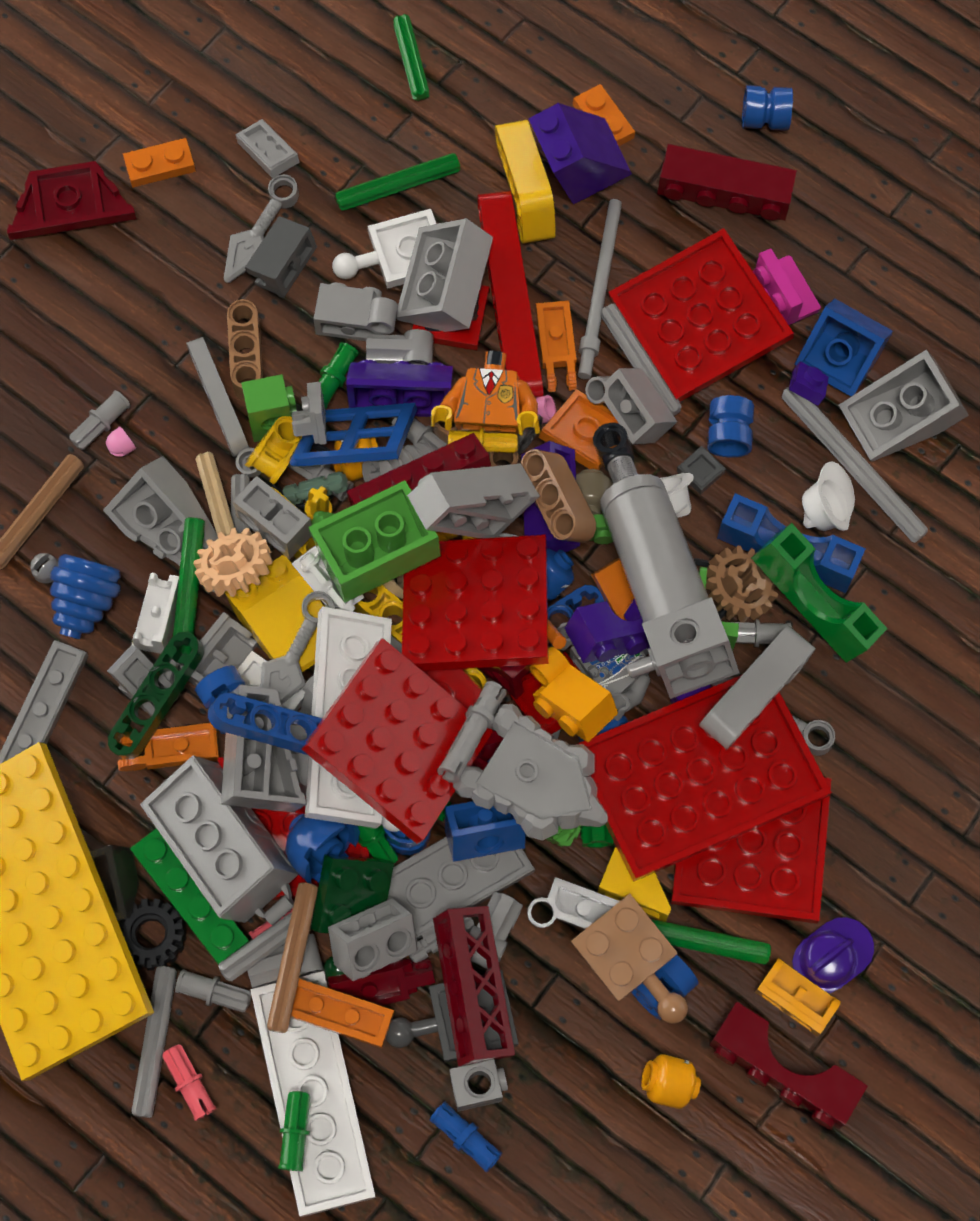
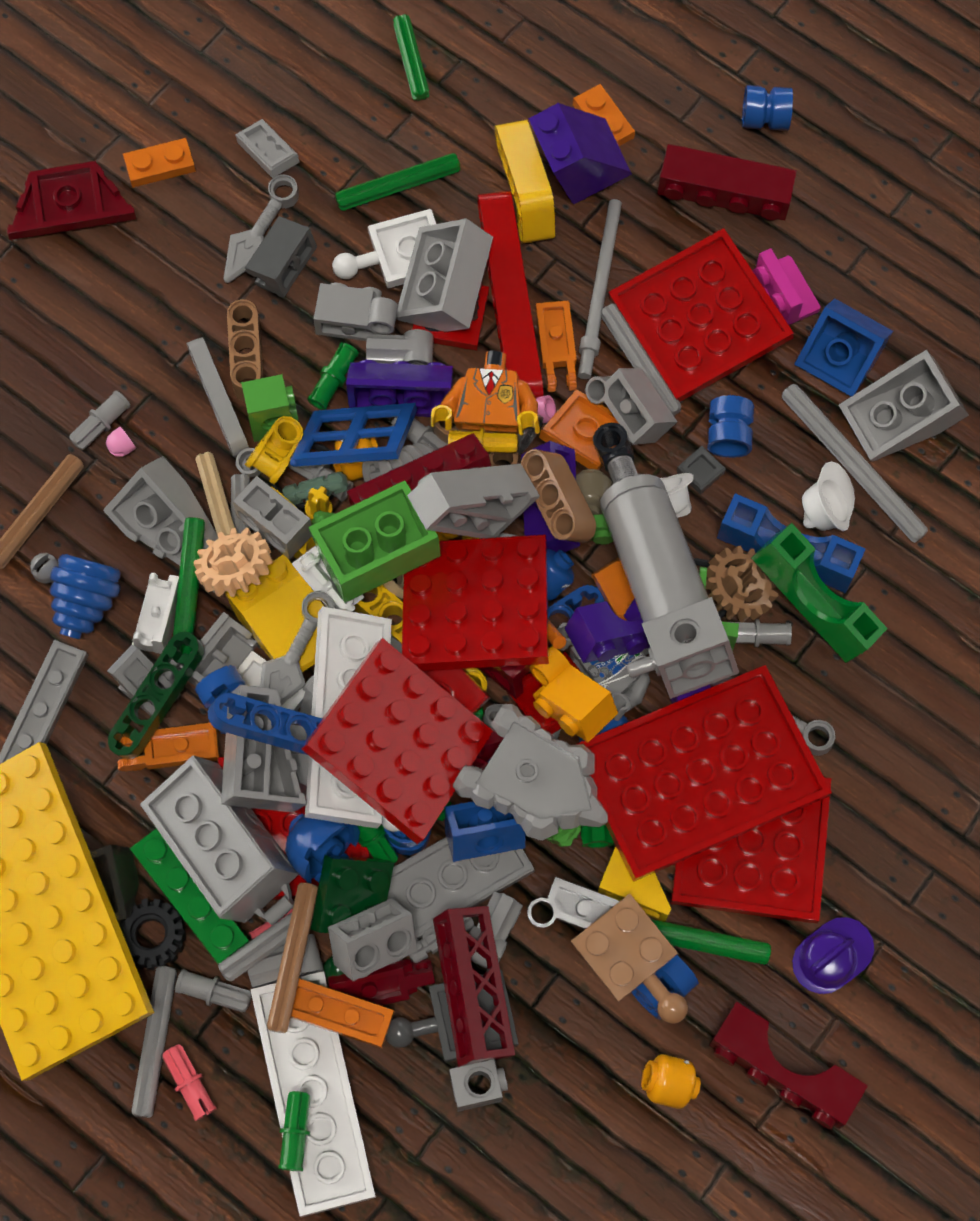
light grey plate [292,381,327,445] -> none
blue pin [429,1101,503,1172] -> none
light grey pin [437,681,507,783] -> none
light grey beam [699,625,816,749] -> none
light orange hinge [755,958,841,1036] -> none
dark purple plate [789,361,829,406] -> none

